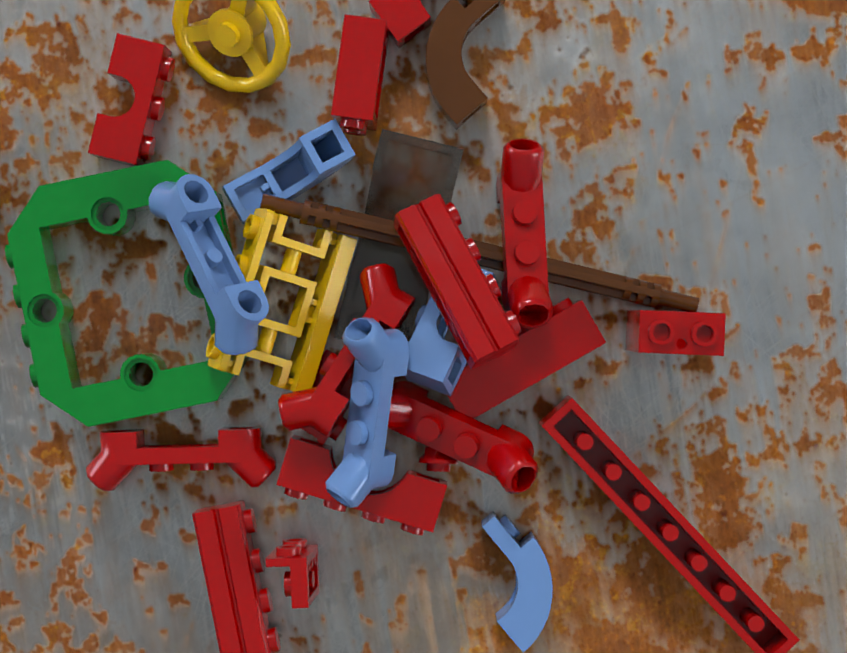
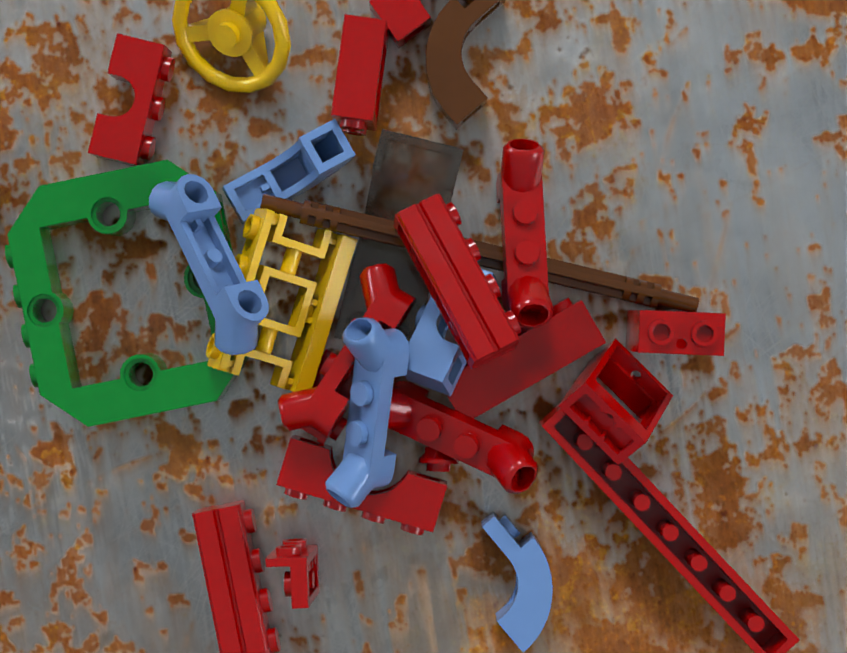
red plate [86,427,276,491] -> none
none -> red window [558,338,673,465]

